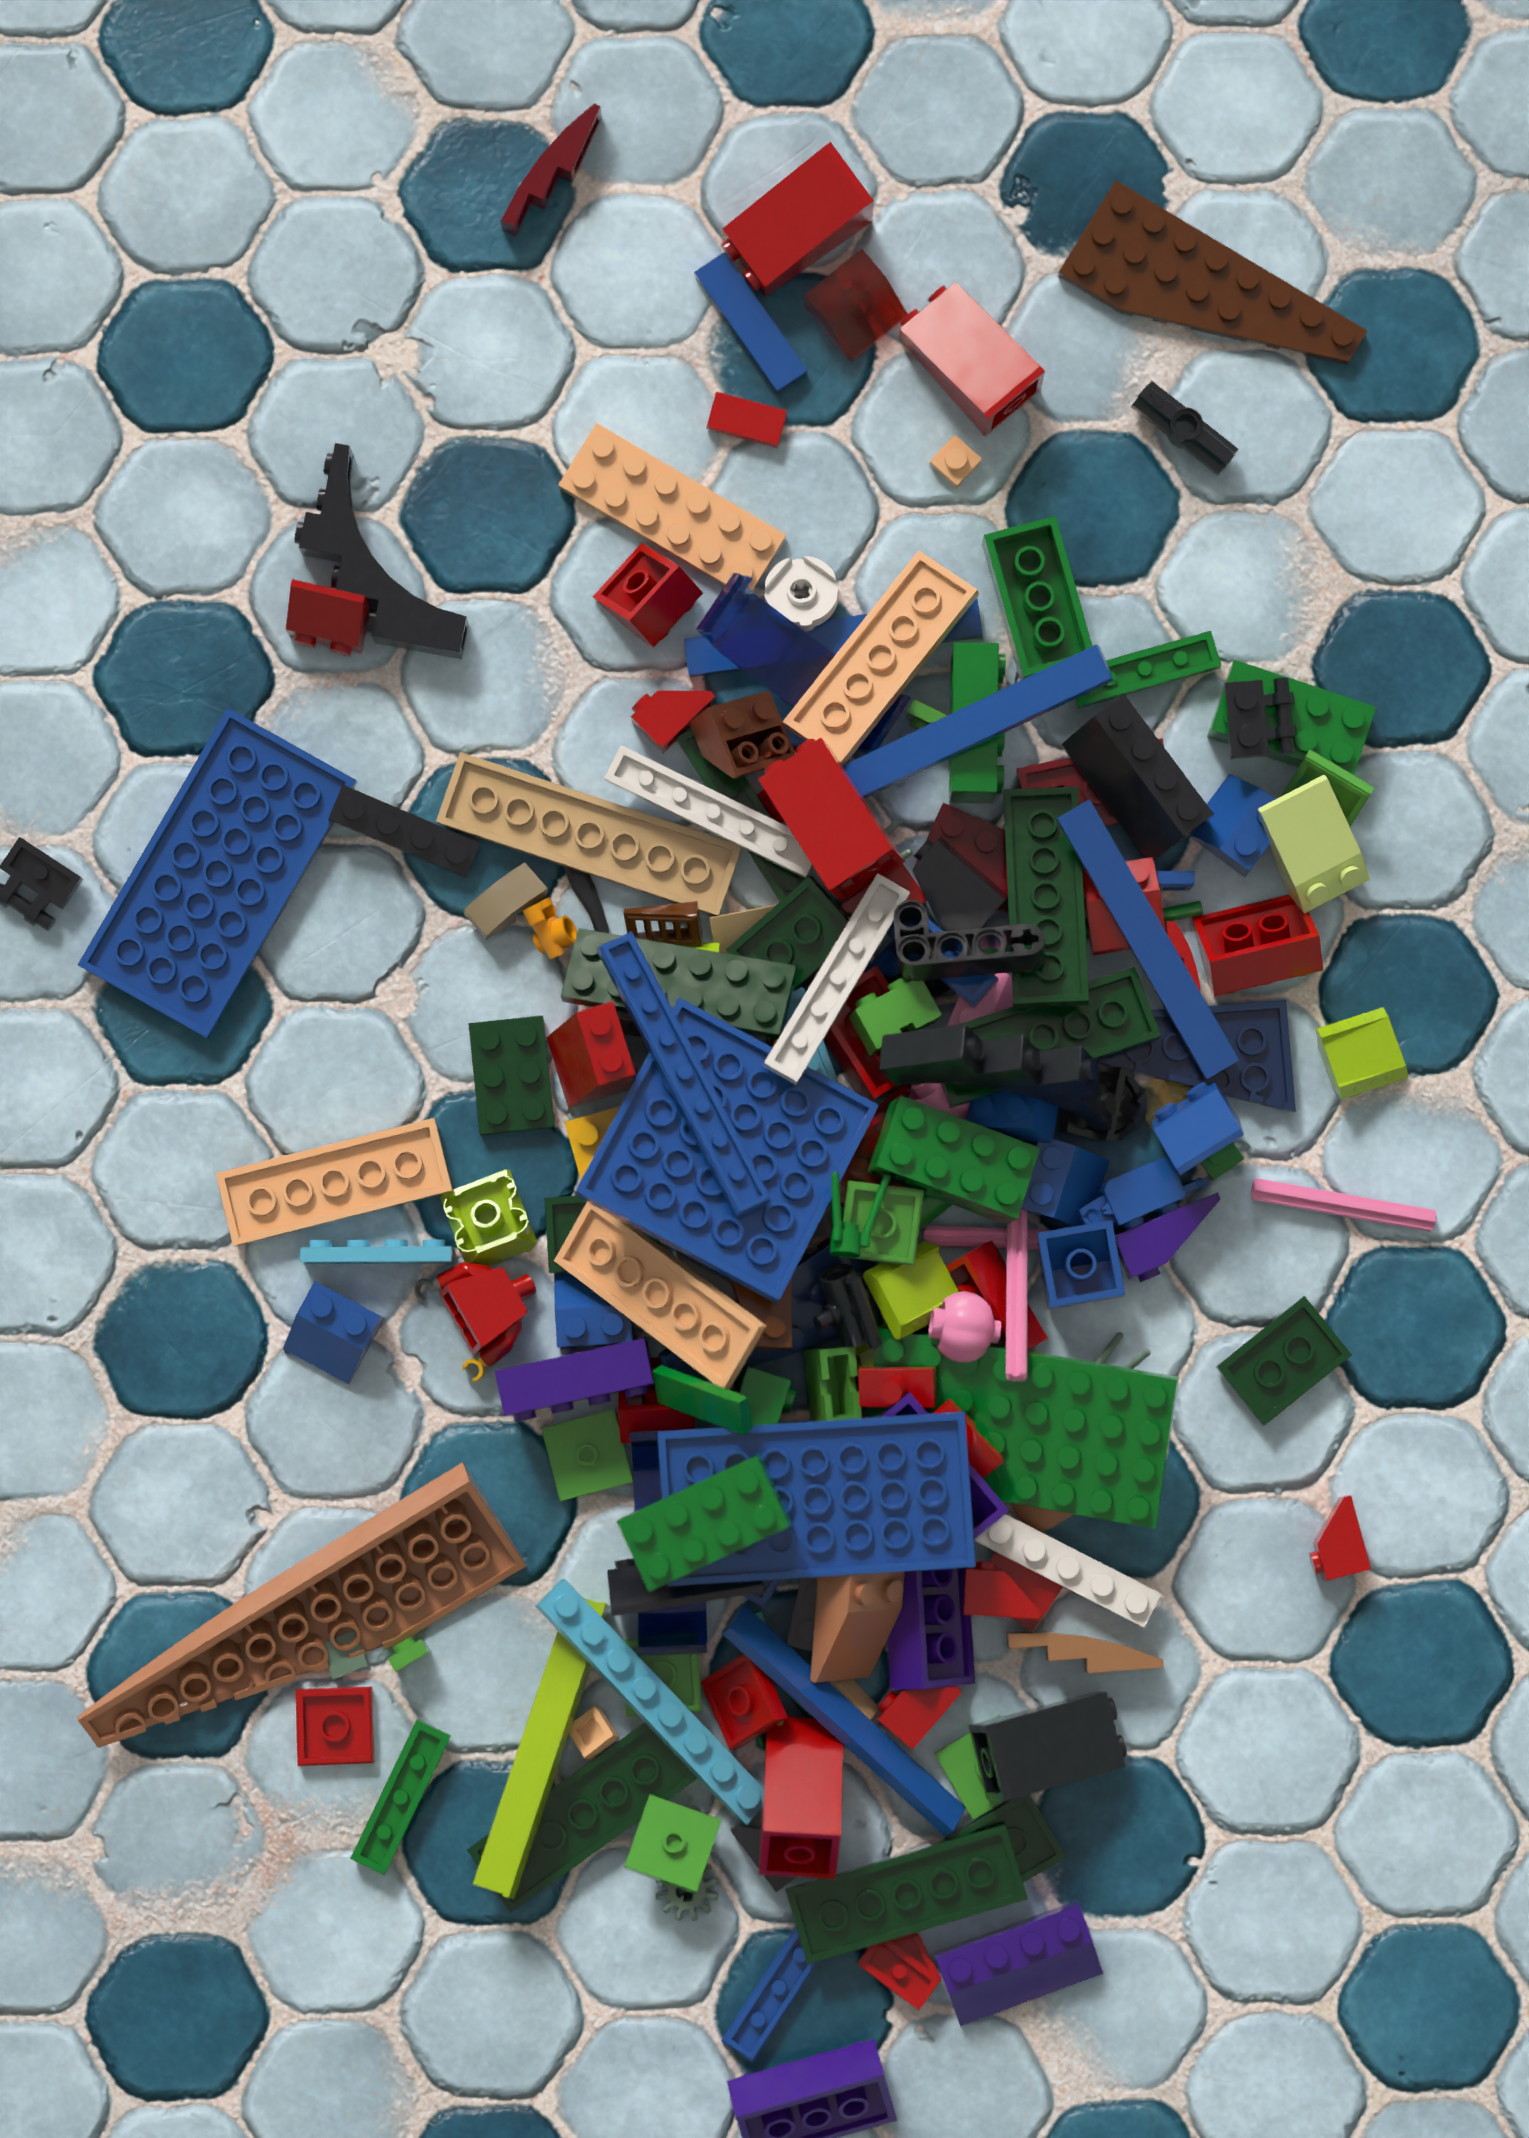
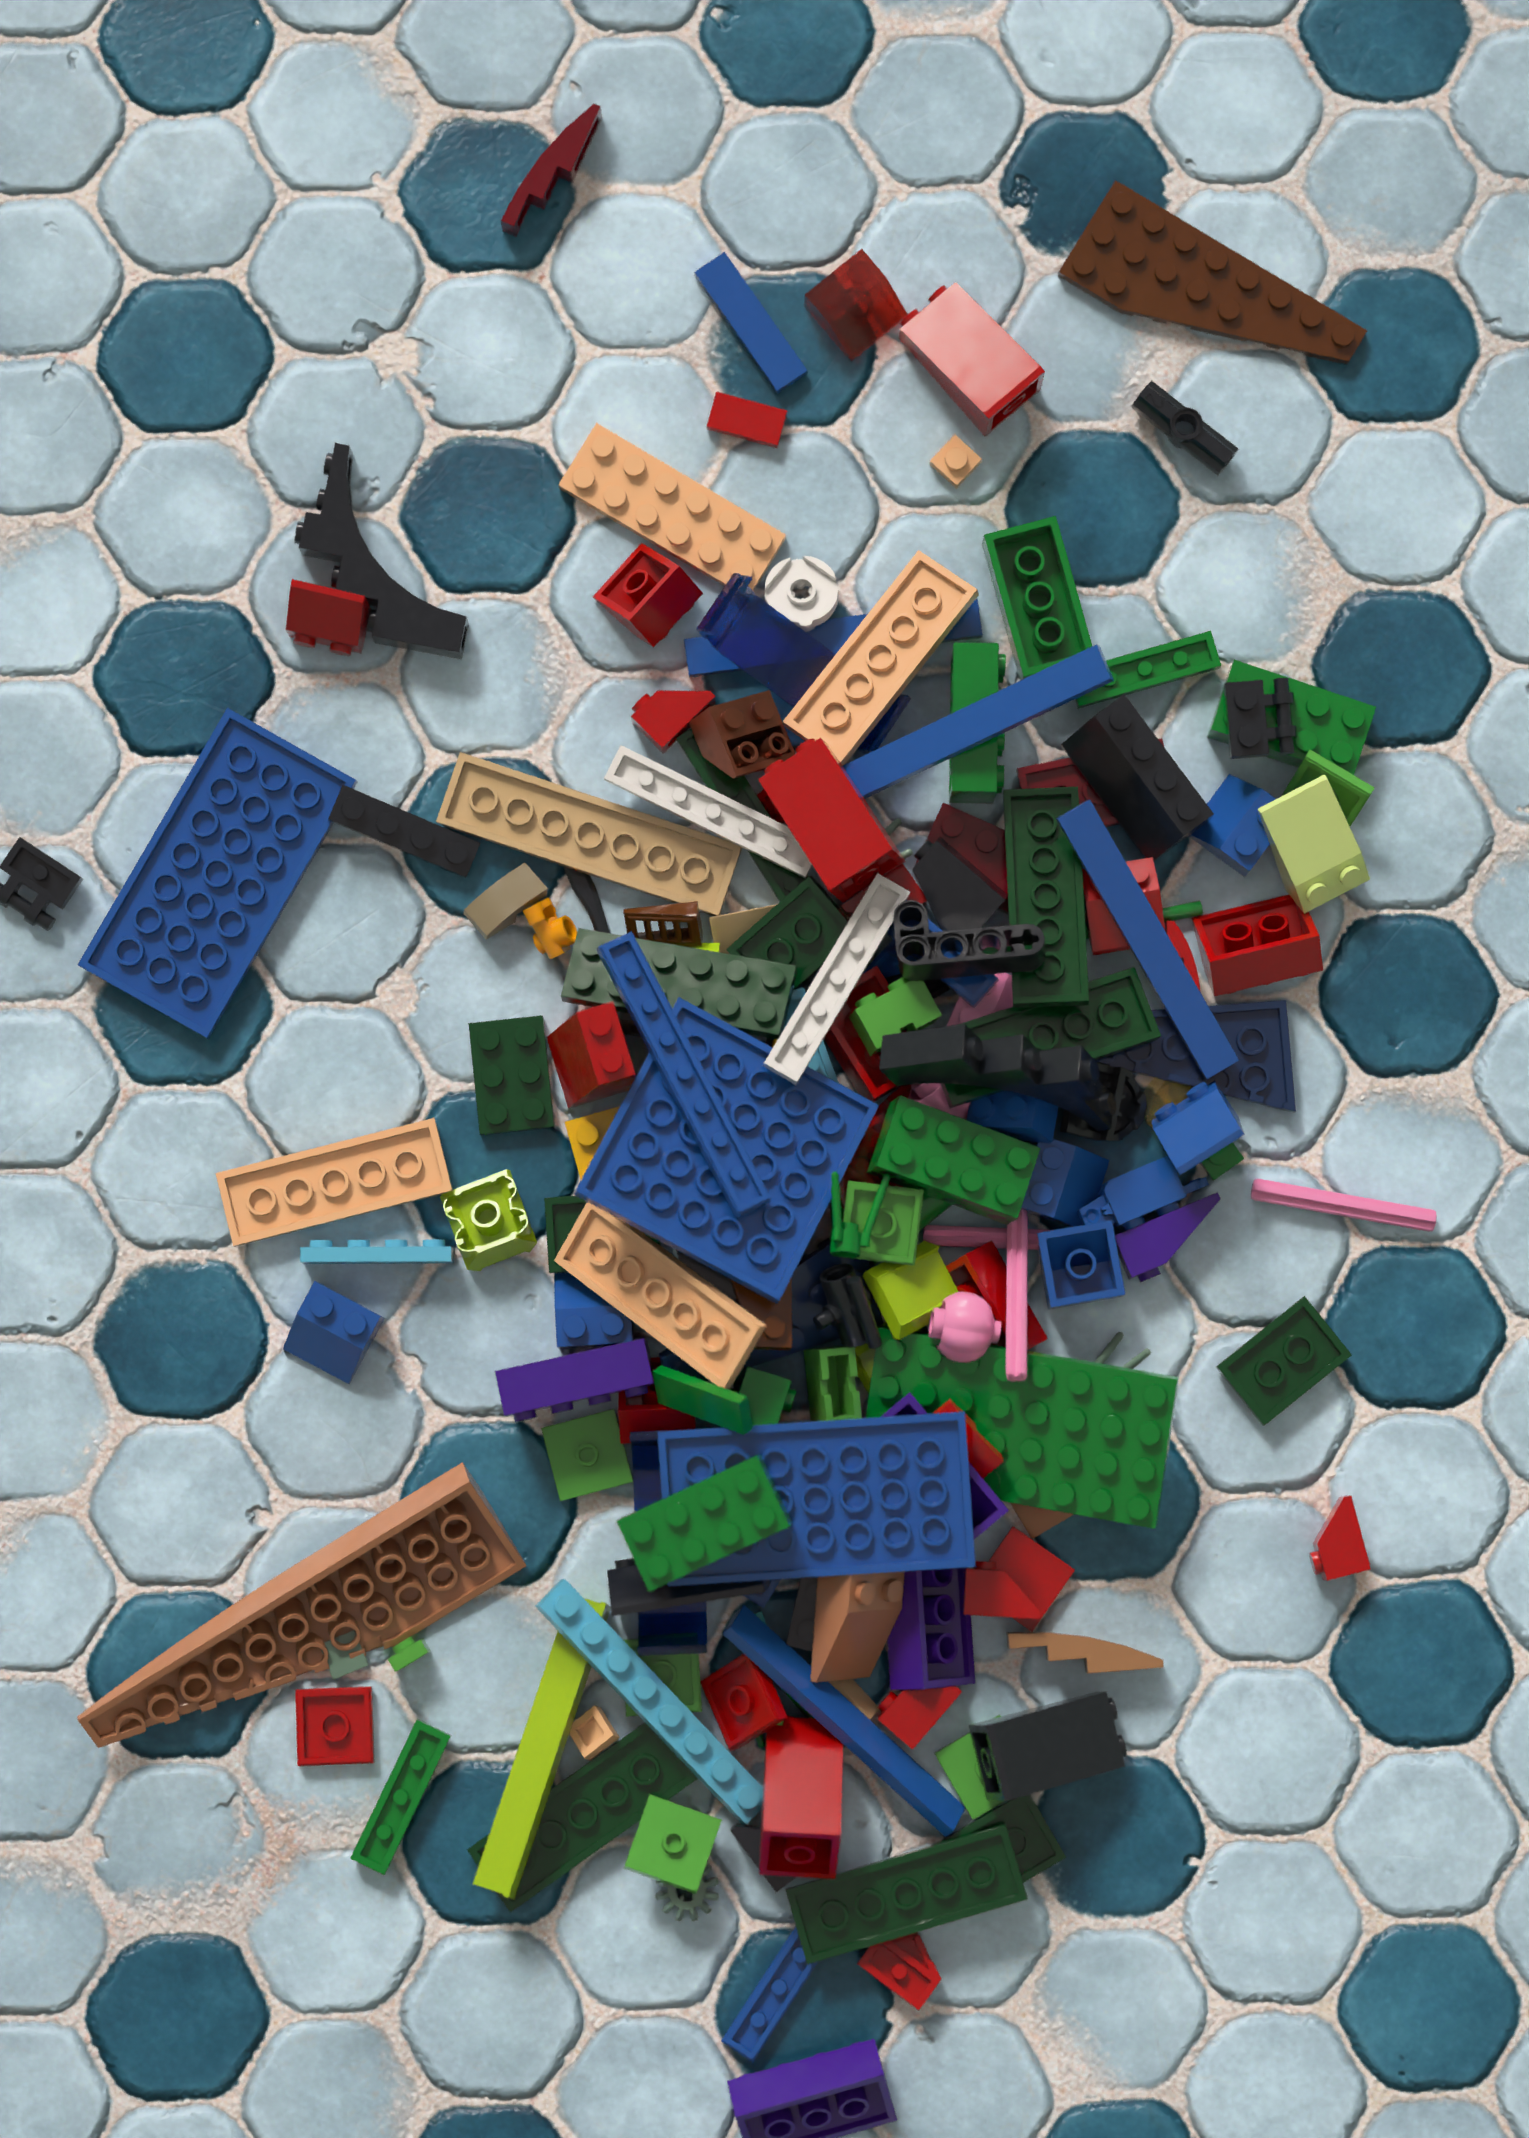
red torso [414,1262,536,1381] -> none
red slope [721,142,874,297] -> none
red tile [858,1367,937,1407] -> none
bright green plate [906,699,947,730] -> none
dark purple slope [934,1900,1103,2026] -> none
white plate [974,1514,1161,1628] -> none
blue tile [1156,871,1195,891] -> none
lime slope [1316,1007,1409,1100] -> none

